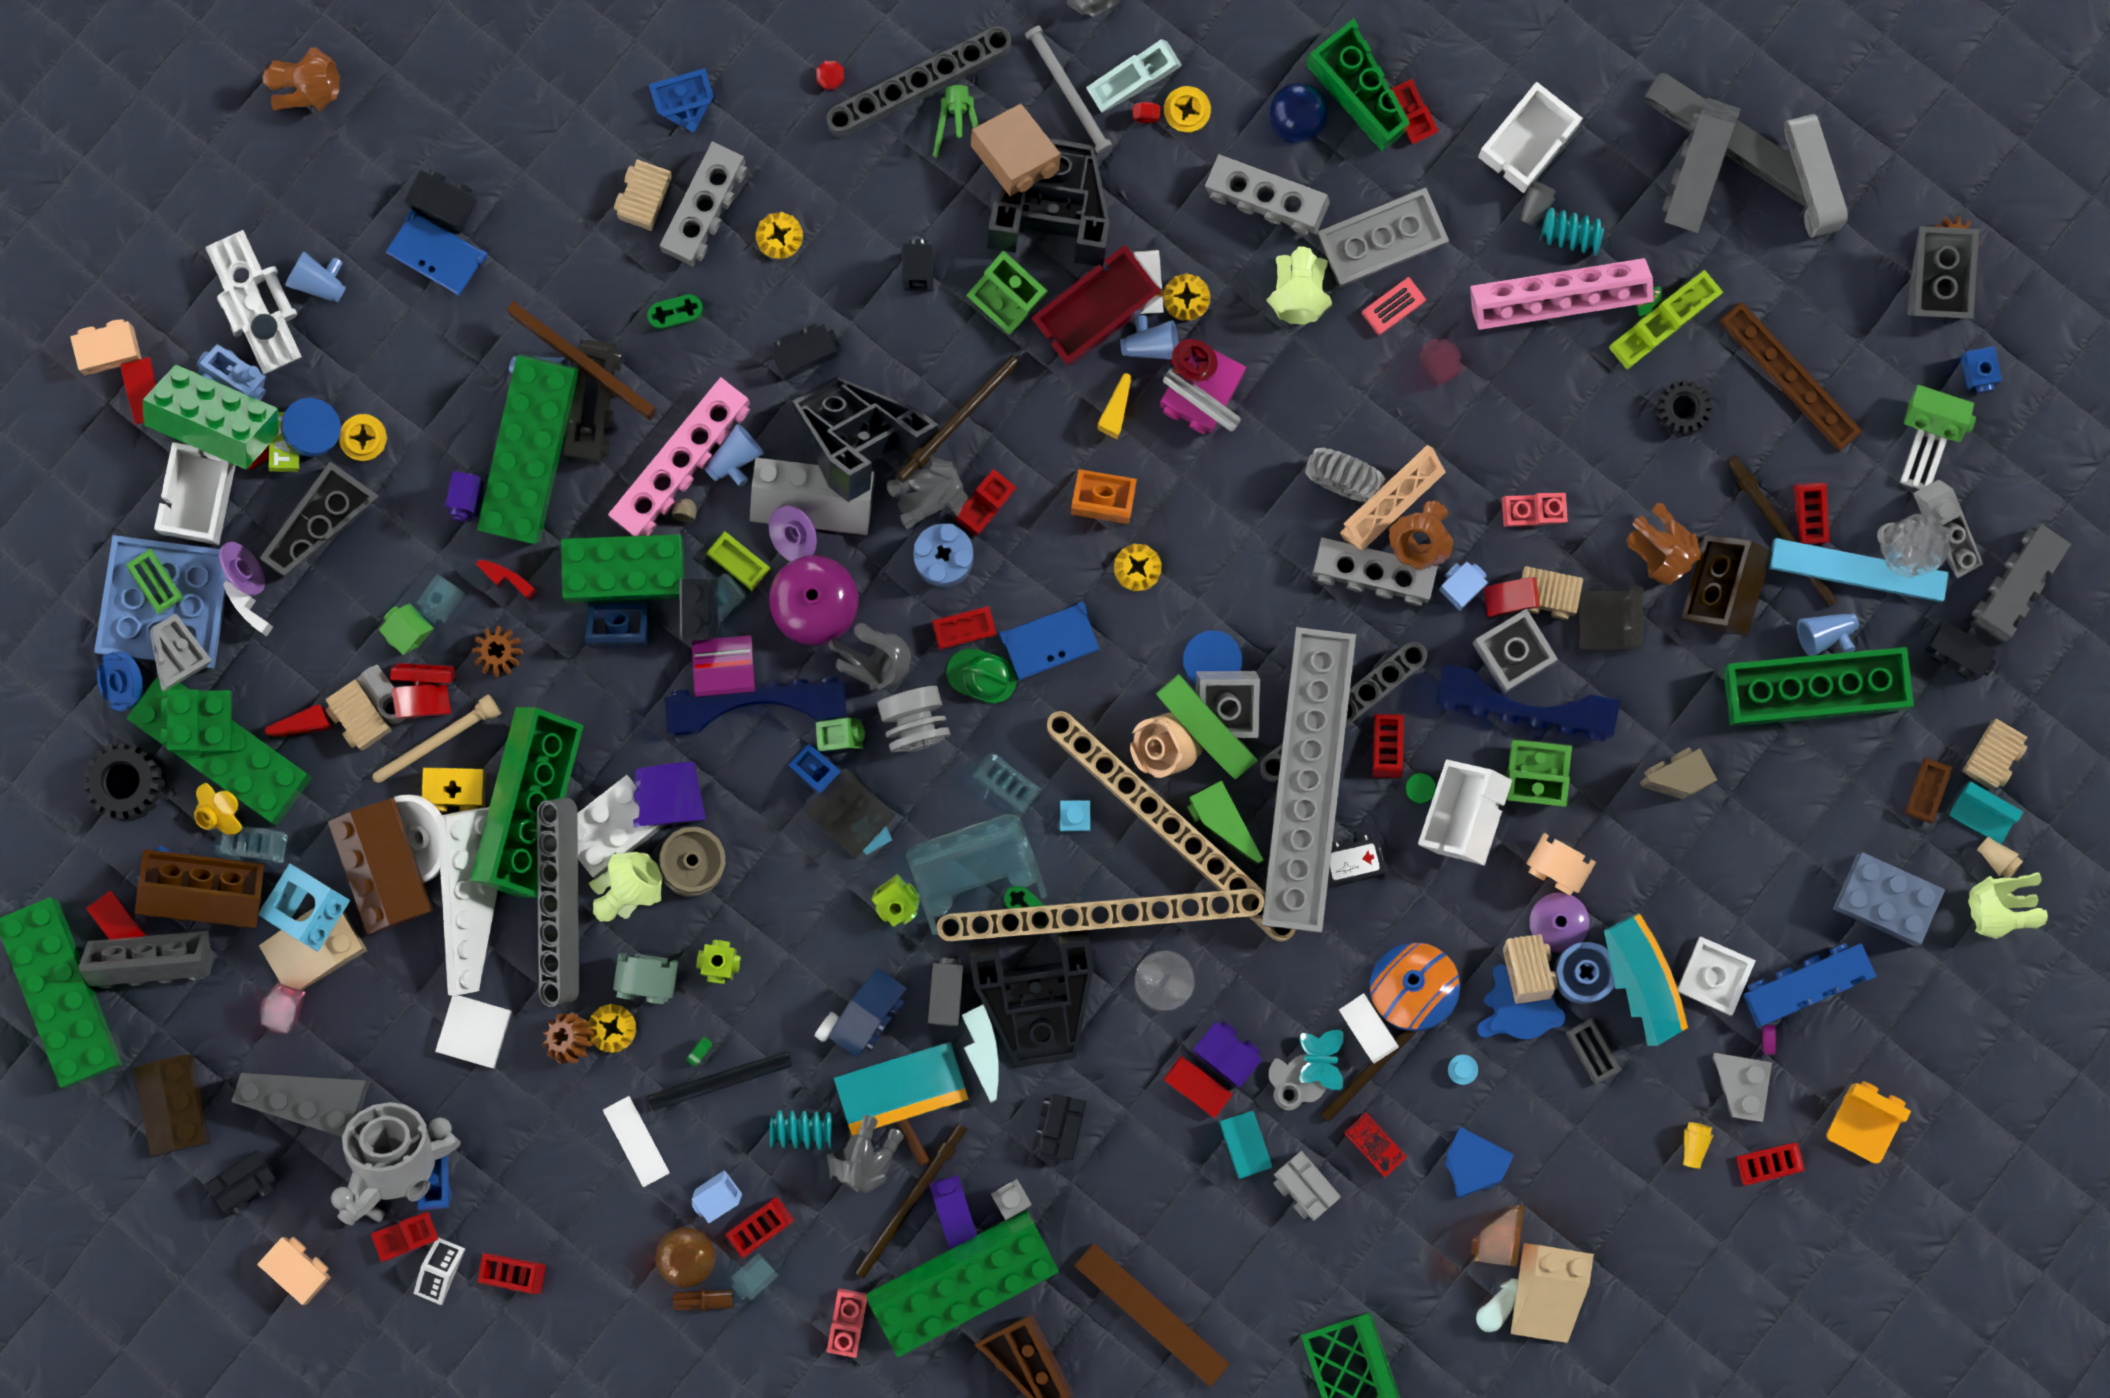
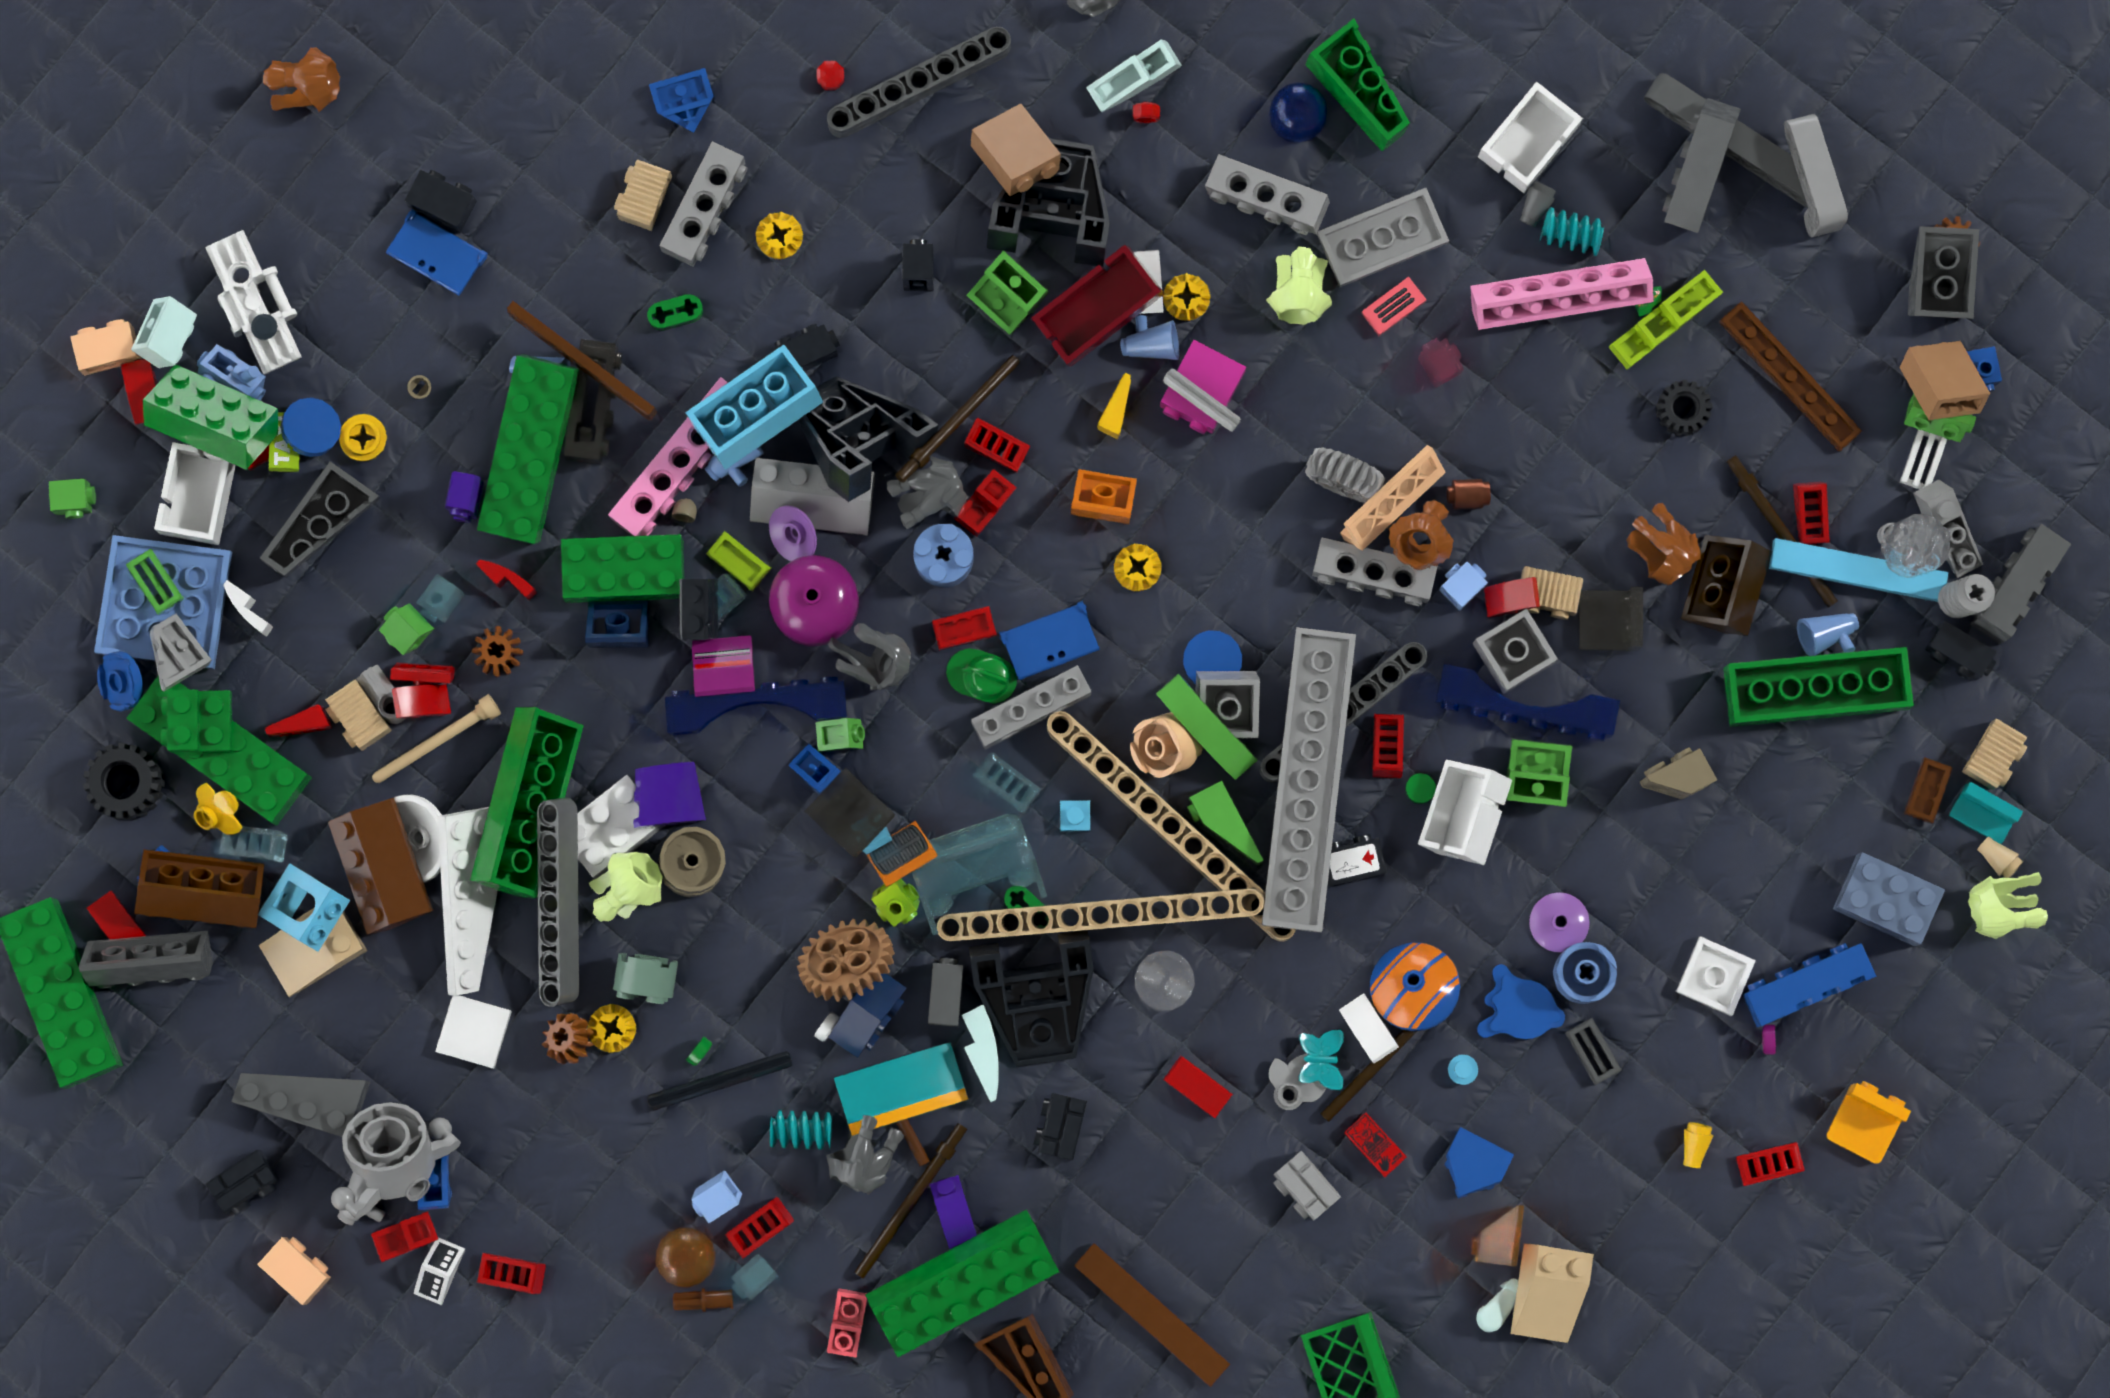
dark brown slope [134,1054,211,1157] -> none
medium lavender dish [219,542,265,596] -> none
clear pink brick [259,983,306,1034] -> none
medium blue piece [285,251,346,303] -> none
yellow brick [422,768,487,812] -> none
white sticker [603,1096,670,1187] -> none
lime brick [696,940,741,984] -> none
light grey wheel [877,686,951,753] -> none
bright green plant [933,85,979,158] -> none
light grey brick [991,1179,1032,1220] -> none
light grey bar [1025,26,1112,154] -> none
yellow gear [1164,86,1211,134] -> none
dark red gear [1170,339,1218,384] -> none
dark purple brick [1192,1021,1263,1088] -> none
teal panel [1219,1111,1272,1179] -> none
red slope [1390,79,1439,145] -> none
coral slope [1502,493,1568,527] -> none
tan brick [1503,934,1558,1004] -> none
light nougat brick [1526,833,1596,896] -> none
teal slope [1604,914,1688,1046] -> none
light grey wing [1712,1053,1772,1122] -> none
none -> bright green brick [49,479,96,519]
none -> light aqua brick [131,296,197,368]
none -> dark tan hinge [407,375,431,399]
none -> medium azure brick [685,345,823,470]
none -> medium nougat gear [797,919,895,1002]
none -> tile [867,821,938,887]
none -> red slope [964,418,1030,473]
none -> light grey brick [971,665,1091,750]
none -> copper brick [1446,479,1491,510]
none -> medium nougat brick [1899,341,1990,420]
none -> light grey piece [1938,574,1995,619]

